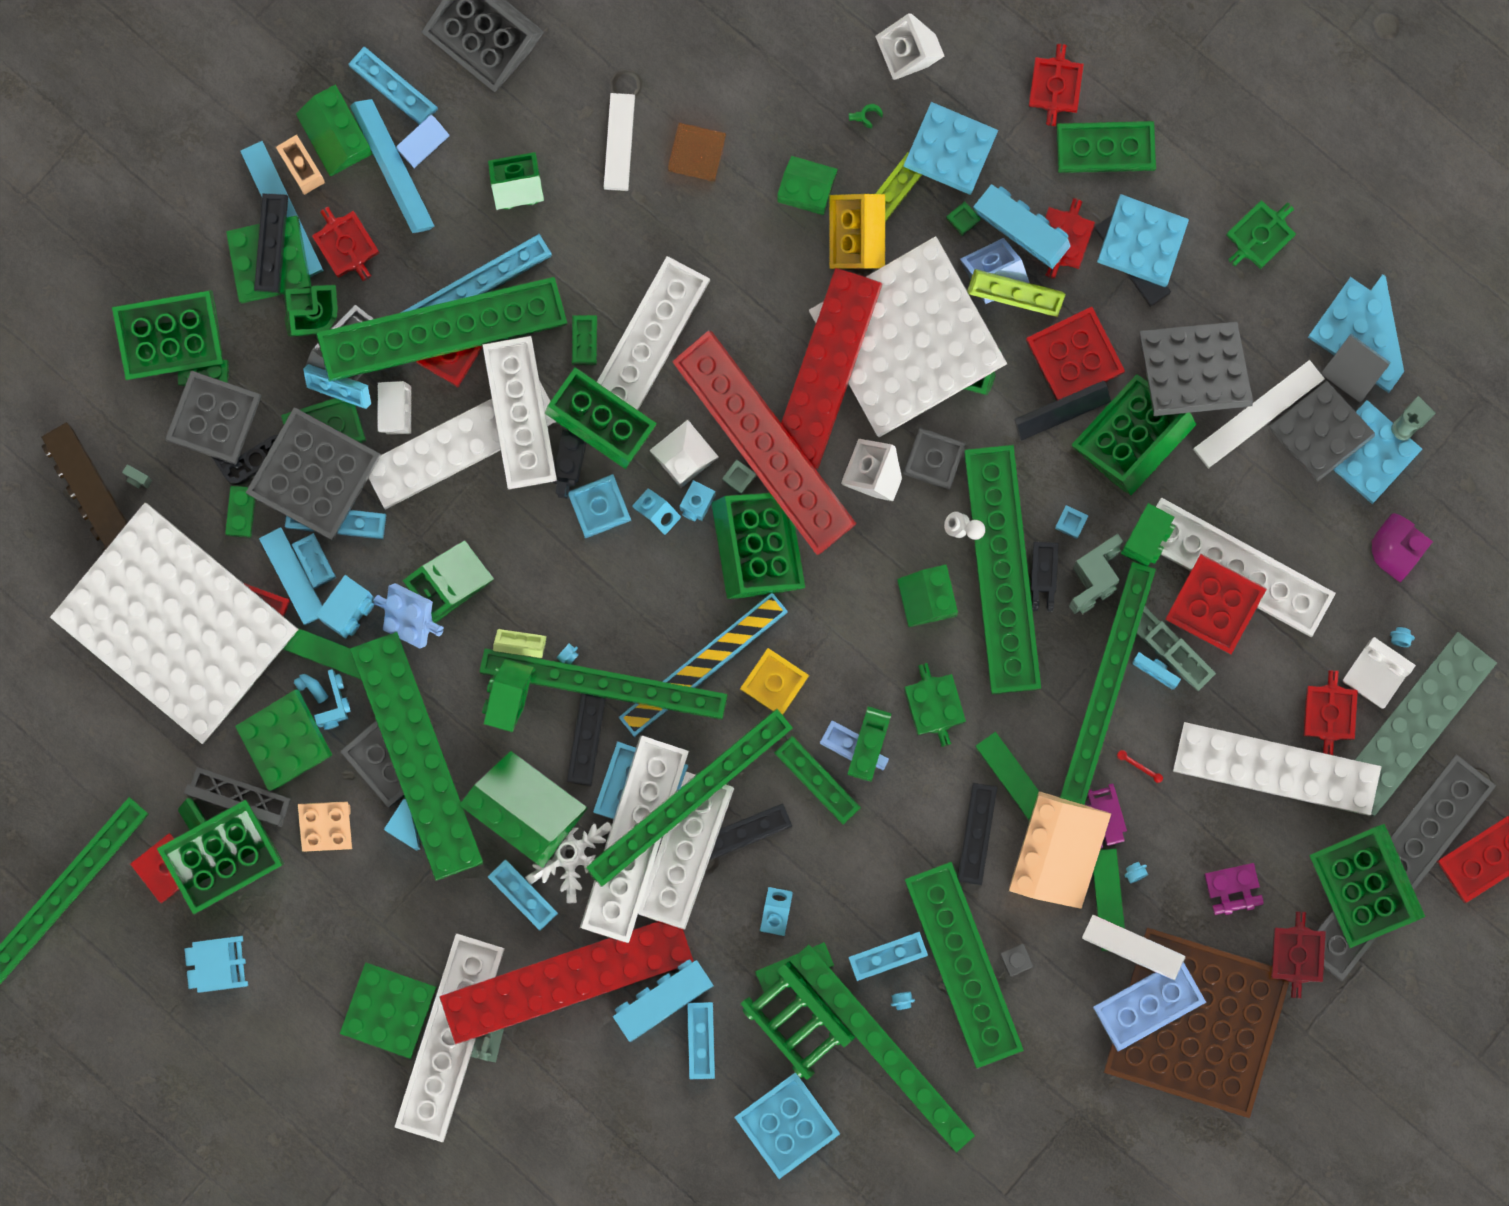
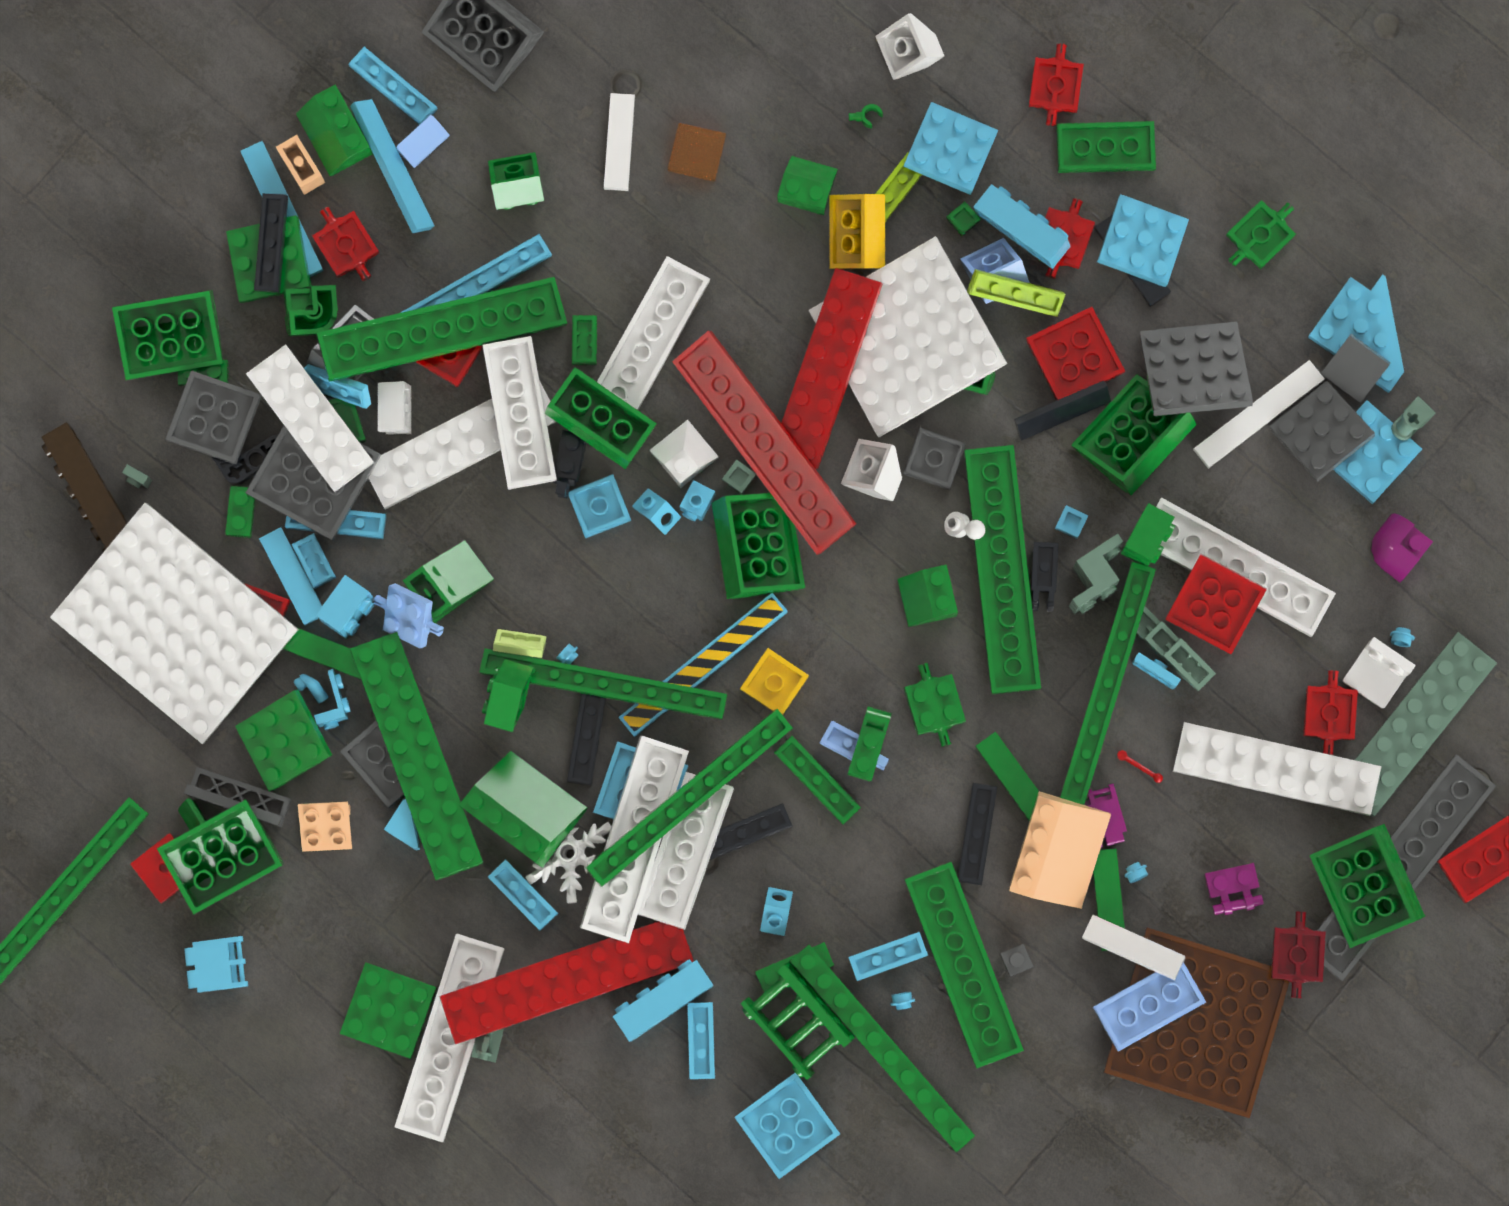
none -> white plate [246,344,374,492]

